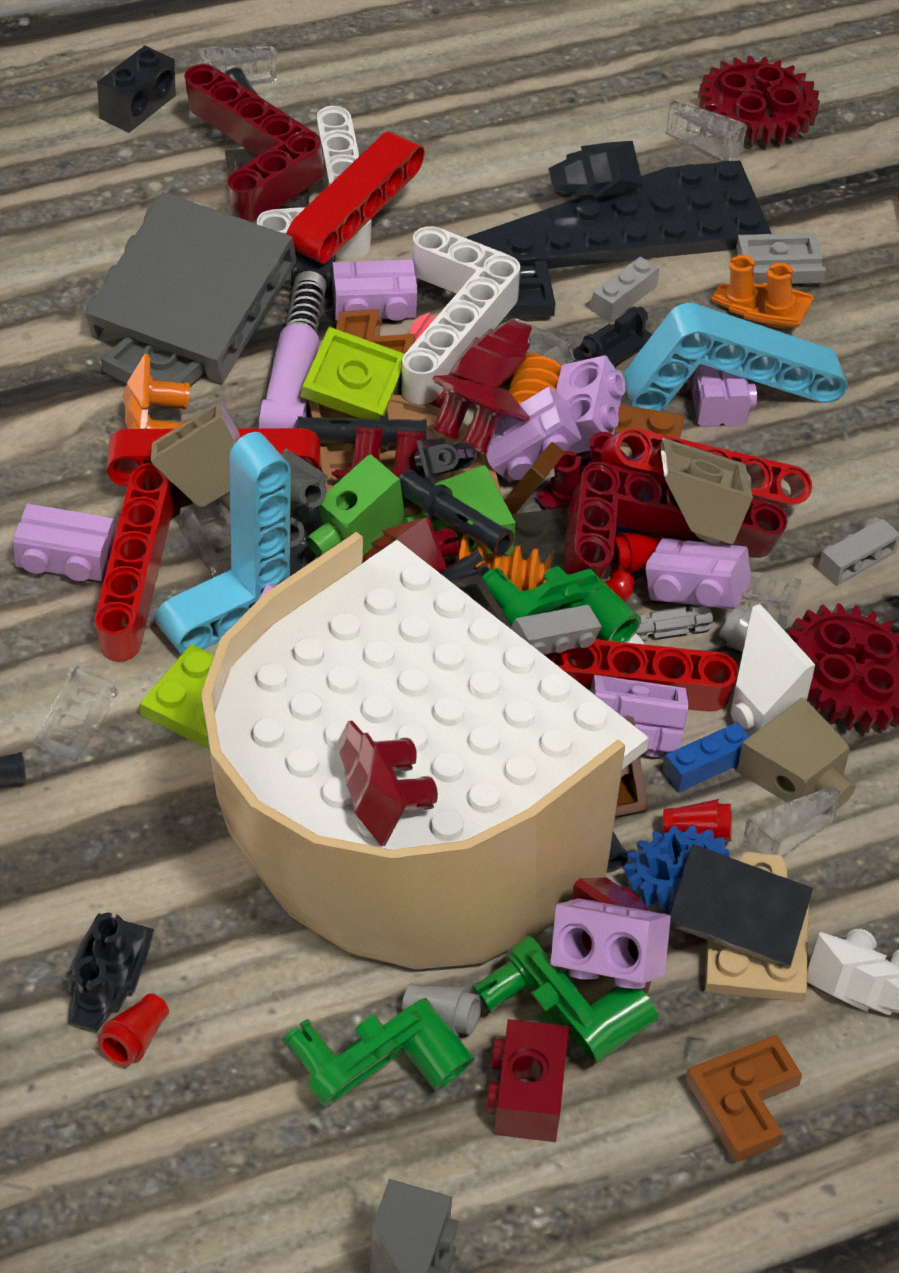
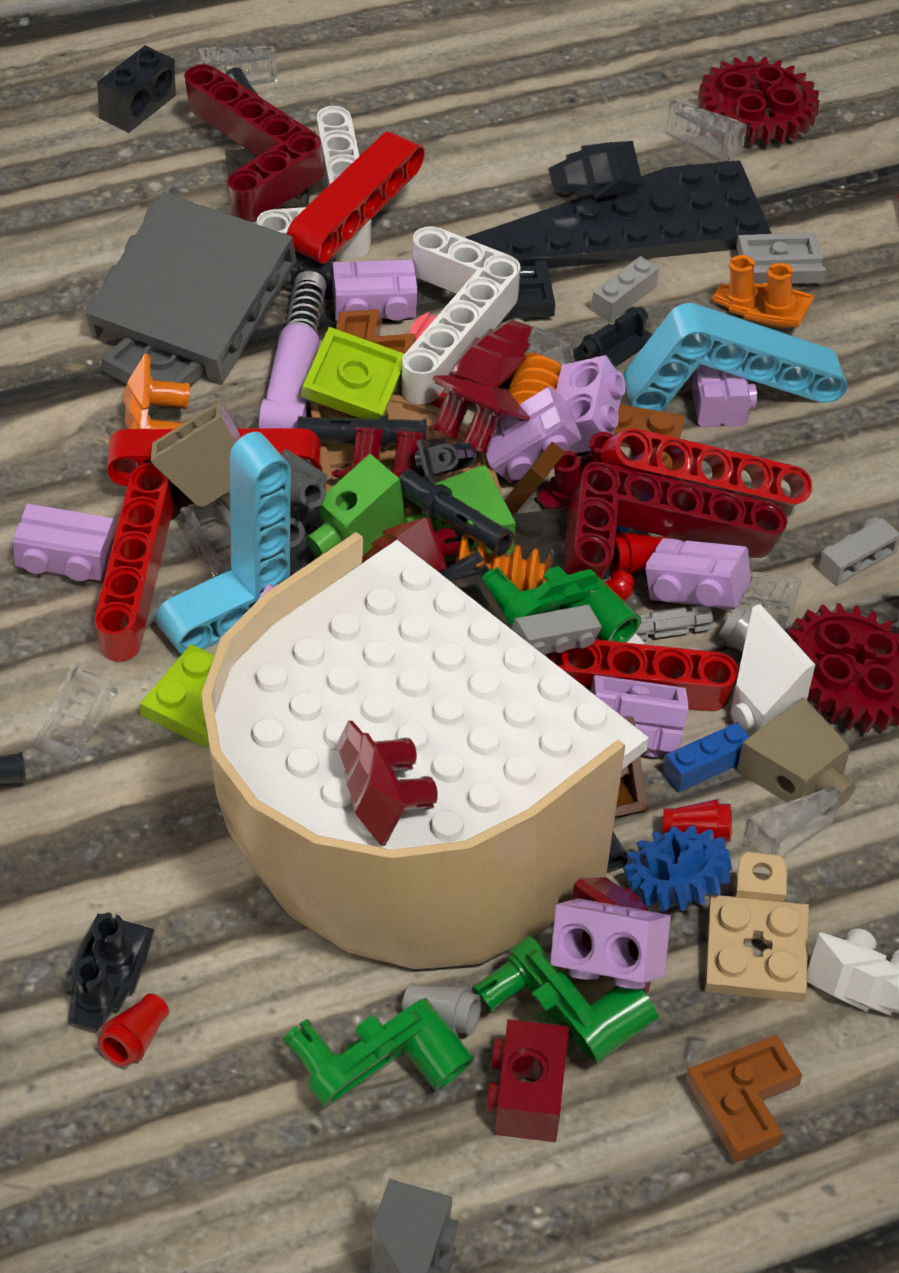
dark tan slope [660,438,753,545] -> none
black piece [669,844,813,969] -> none

